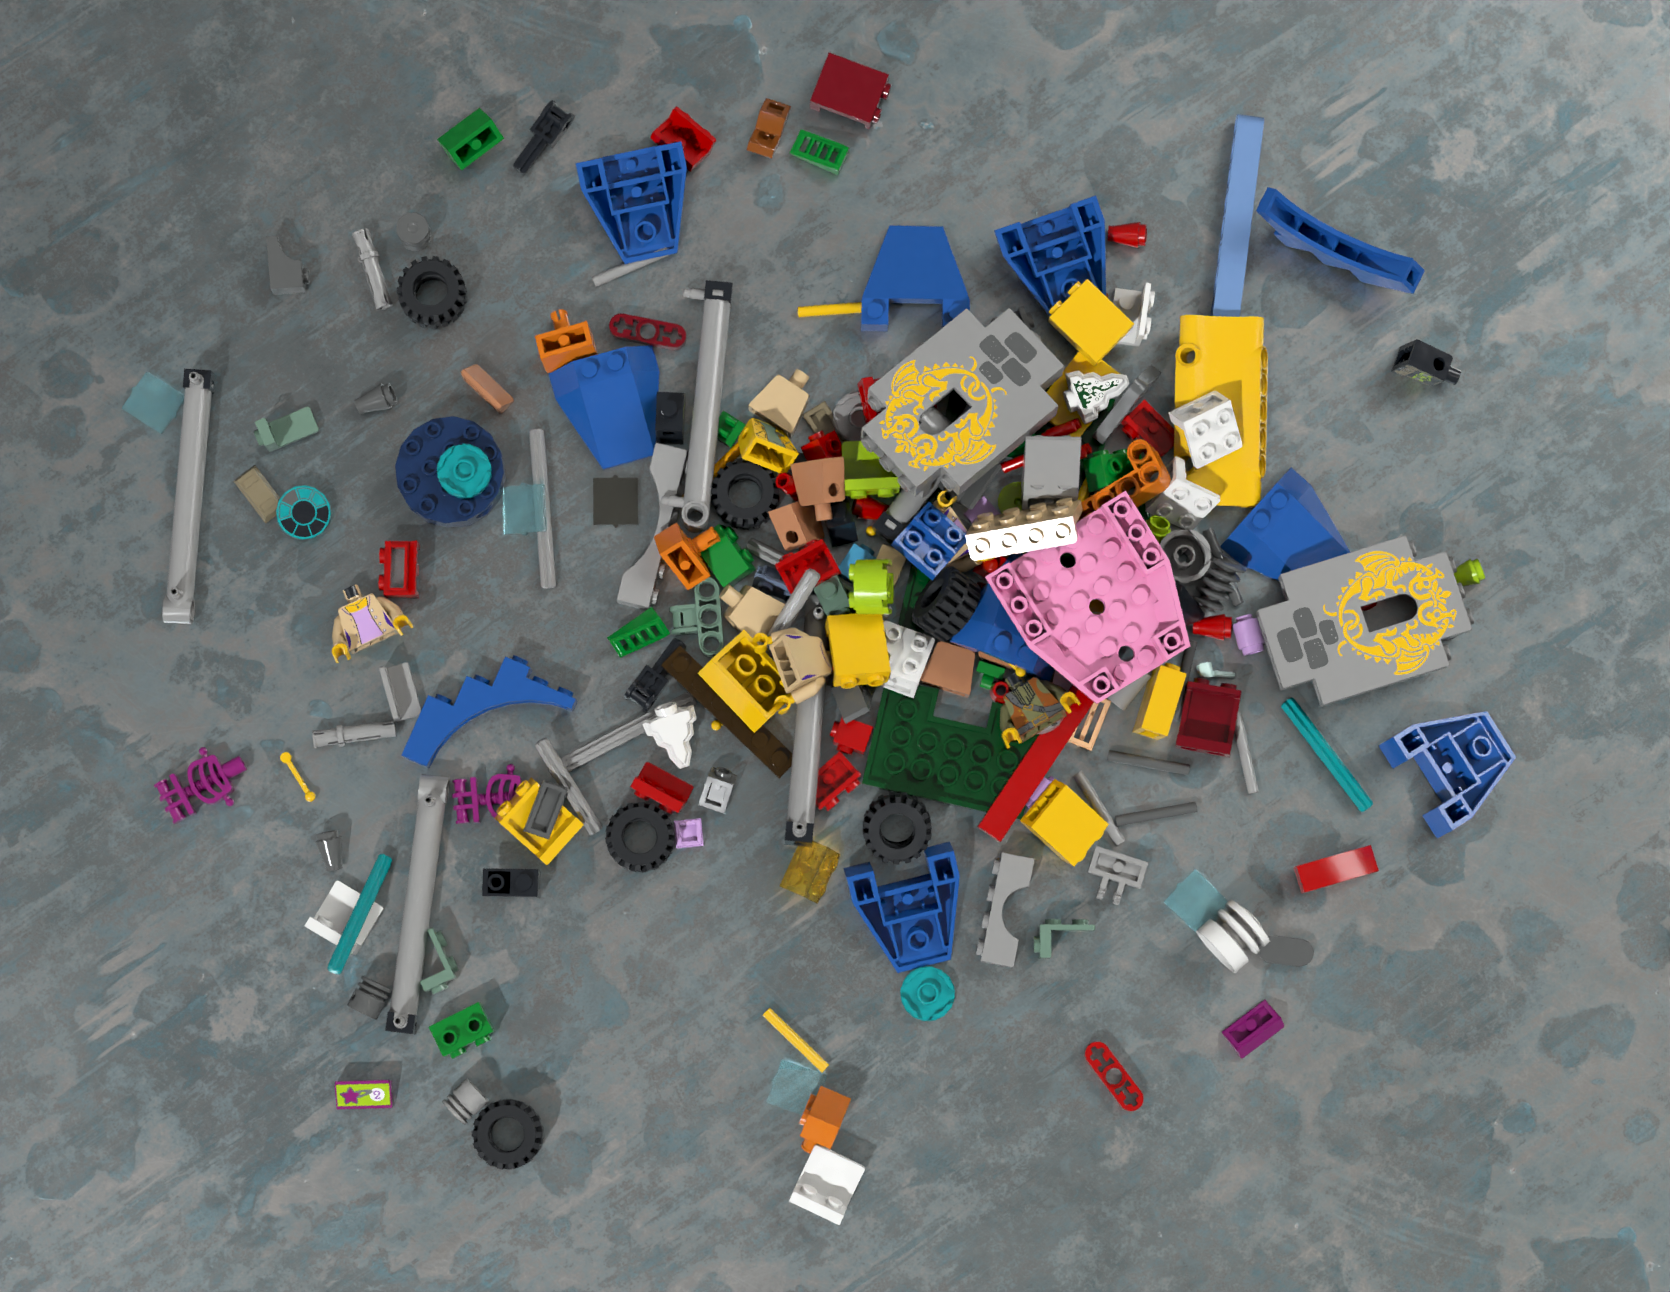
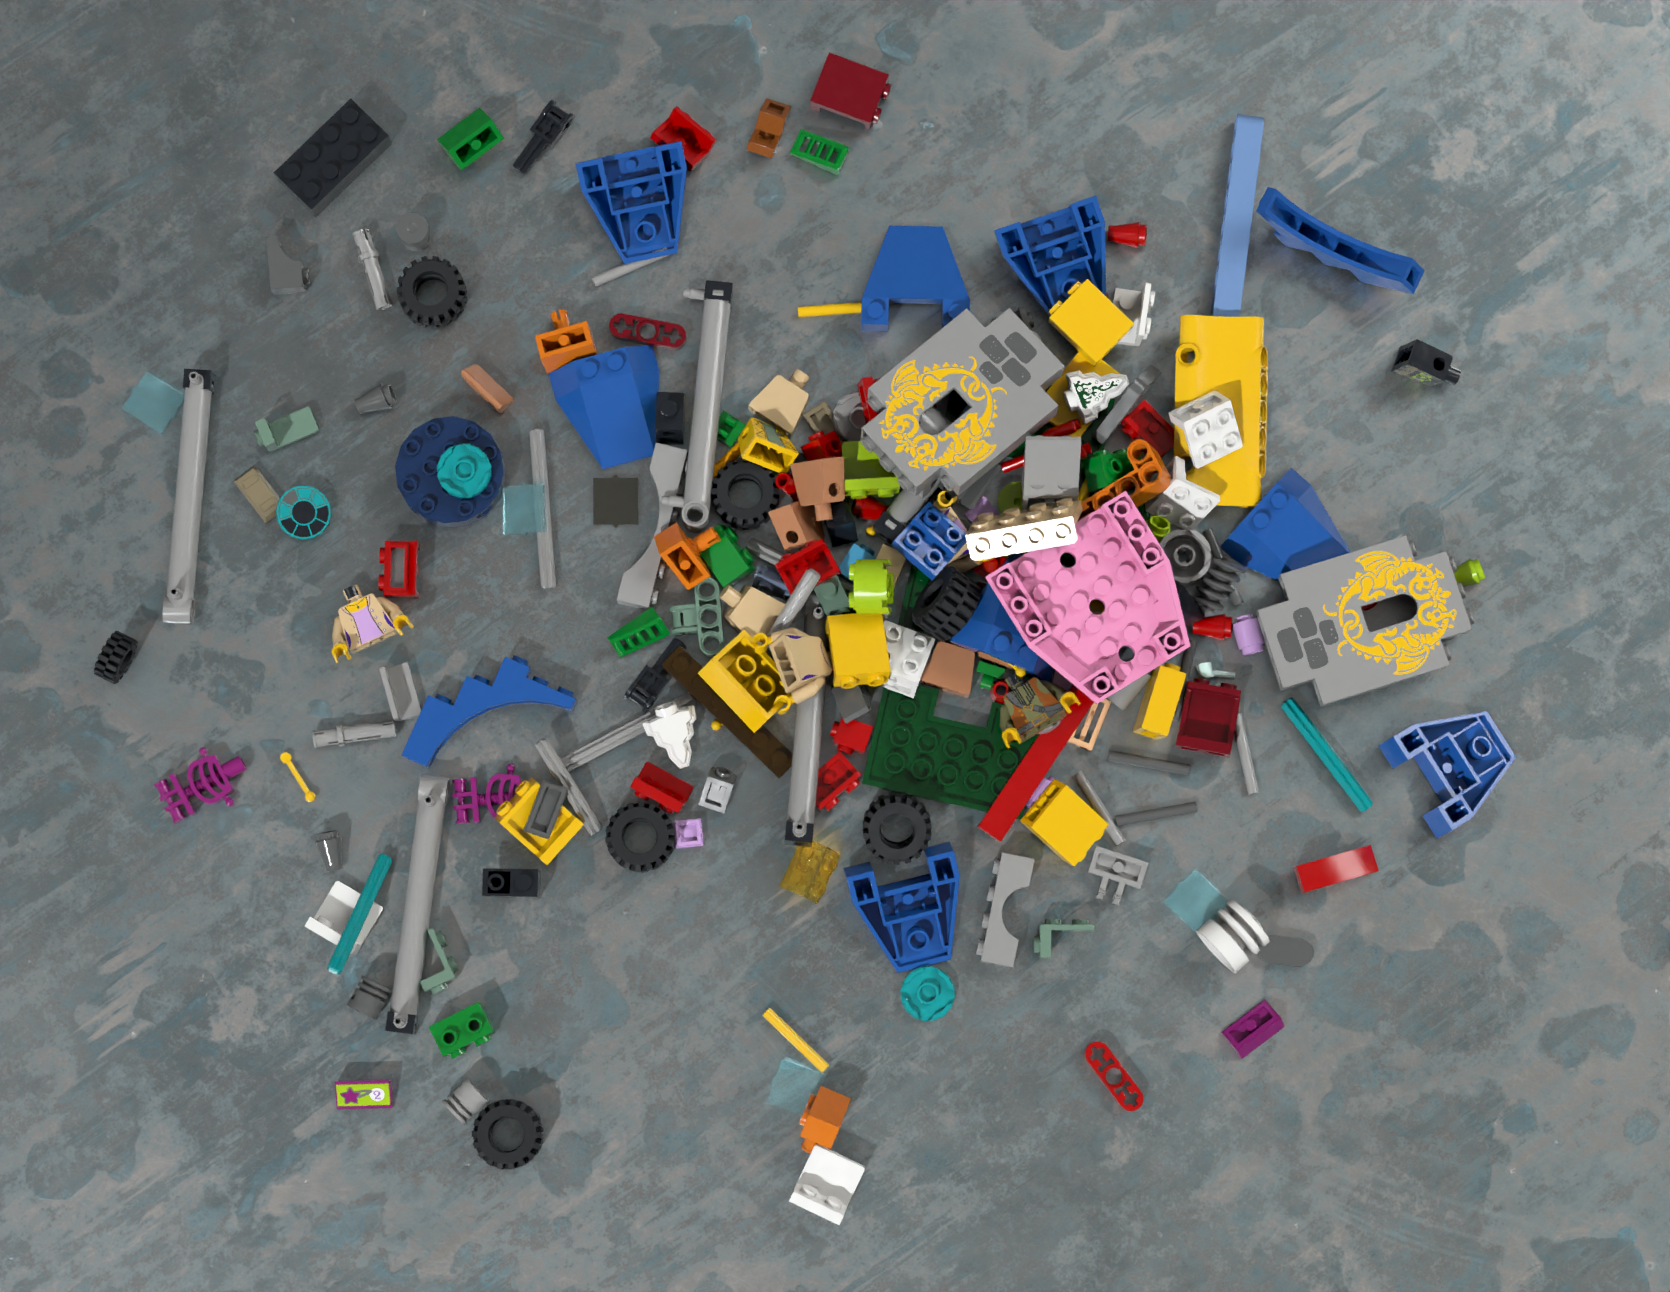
none -> black tyre [94,631,138,684]
none -> black brick [274,98,392,218]

